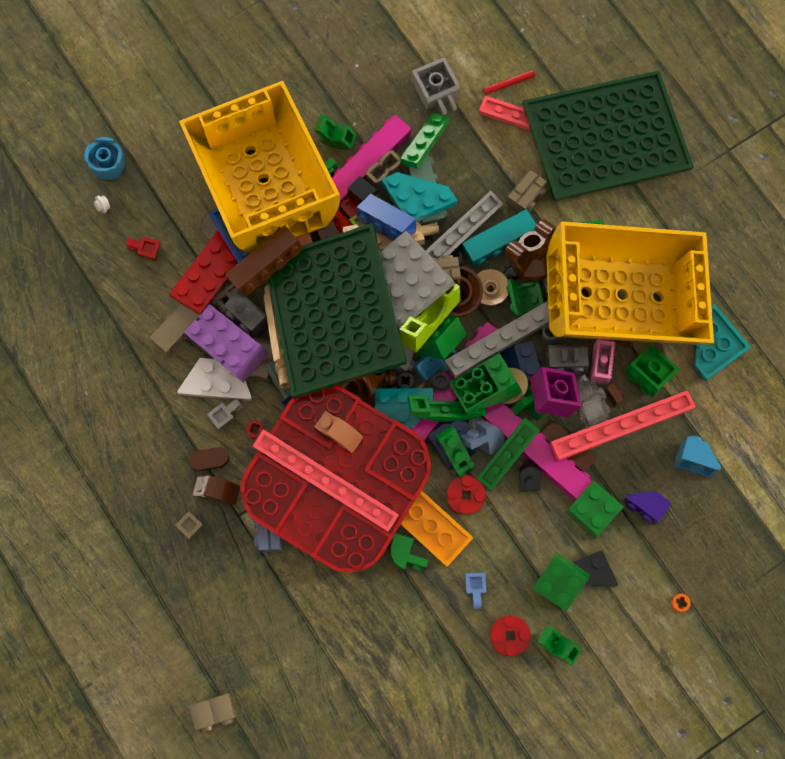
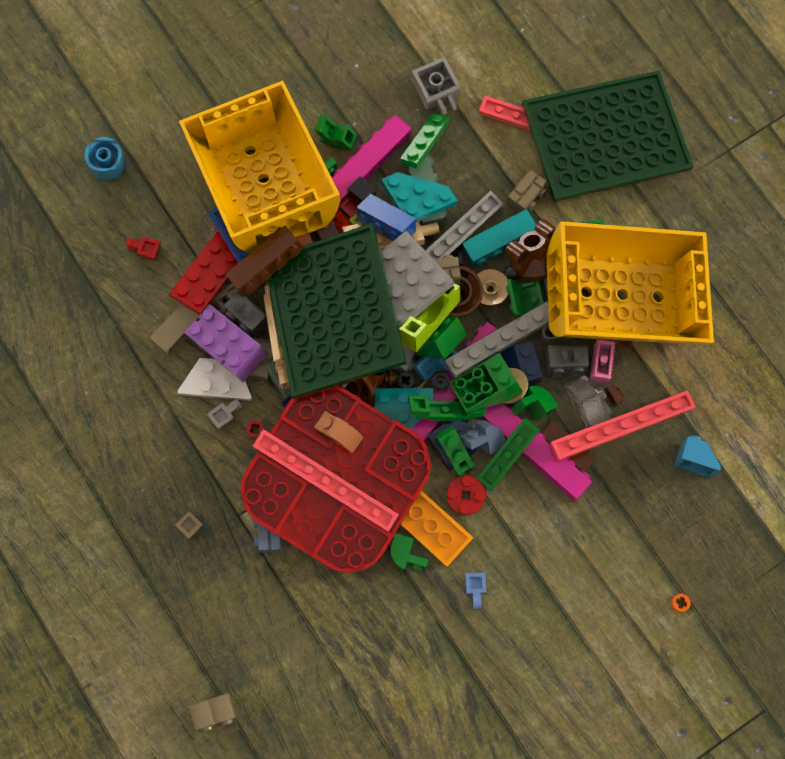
white plate [94,195,110,214] -> none
reddish brown tile [189,447,229,471] -> none
reddish brown brick [193,476,240,505] -> none
dark tan brick [366,150,402,191] -> none
red bar [483,70,535,95] -> none
red plate [490,615,531,656] -> none
black plate [519,461,540,492] -> none
magenta brick [530,367,581,418] -> none
green brick [533,552,590,612] -> none
green brick [538,625,582,666] -> none
green brick [565,481,624,539] -> none
black wing [573,550,618,587] -> none
dark purple slope [623,491,672,525] -> none
green plate [624,344,680,397] -> none
teal plate [694,303,751,382] -> none

